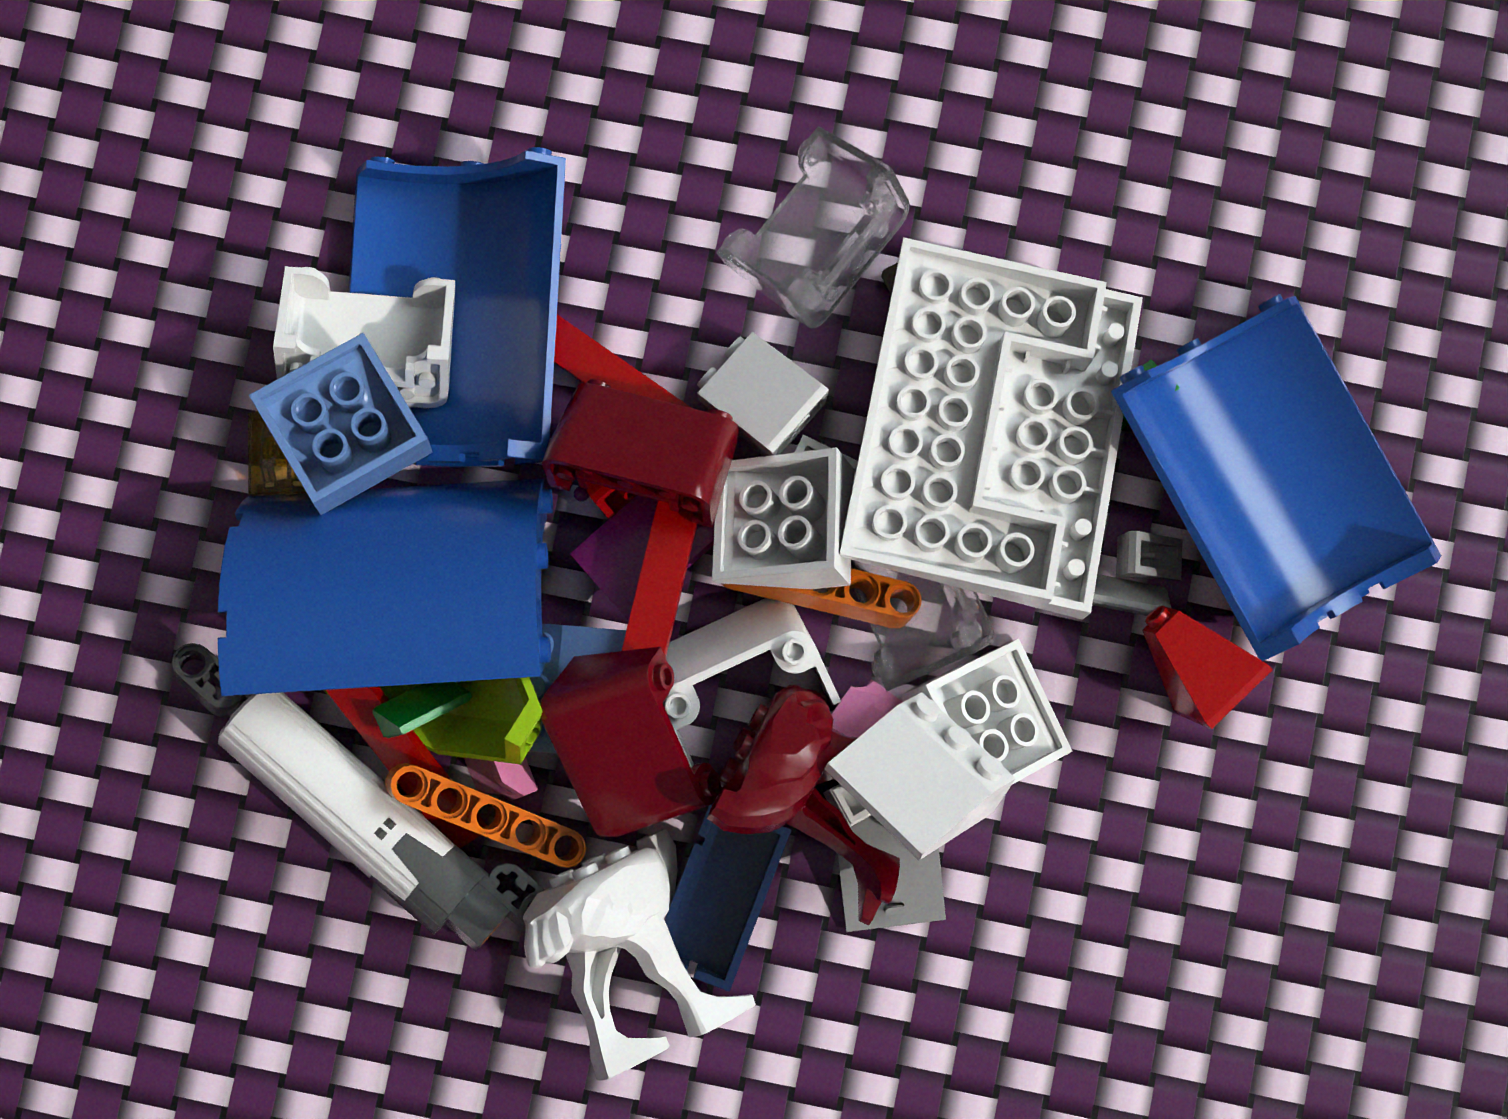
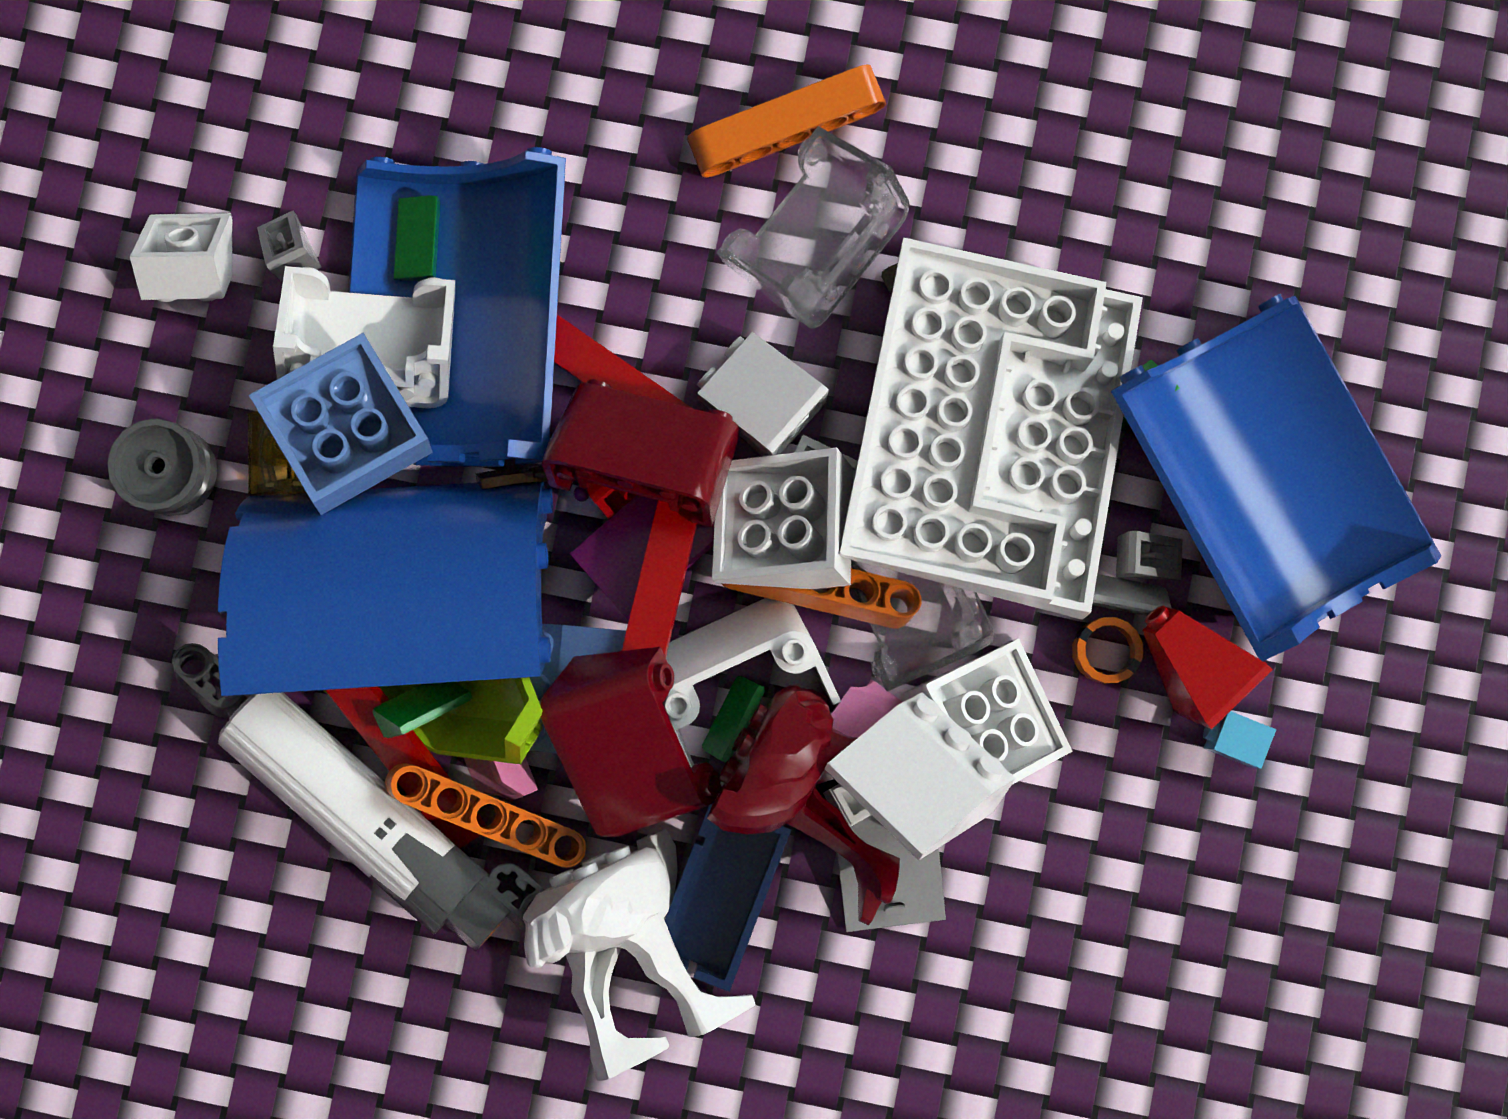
none -> dark grey wheel [107,418,218,517]
none -> white slope [130,213,232,302]
none -> light grey slope [257,210,321,282]
none -> green slope [394,195,440,282]
none -> dark brown piece [475,466,548,489]
none -> orange beam [687,64,887,178]
none -> green slope [702,676,765,763]
none -> orange piece [1072,617,1143,683]
none -> medium azure brick [1203,711,1276,769]

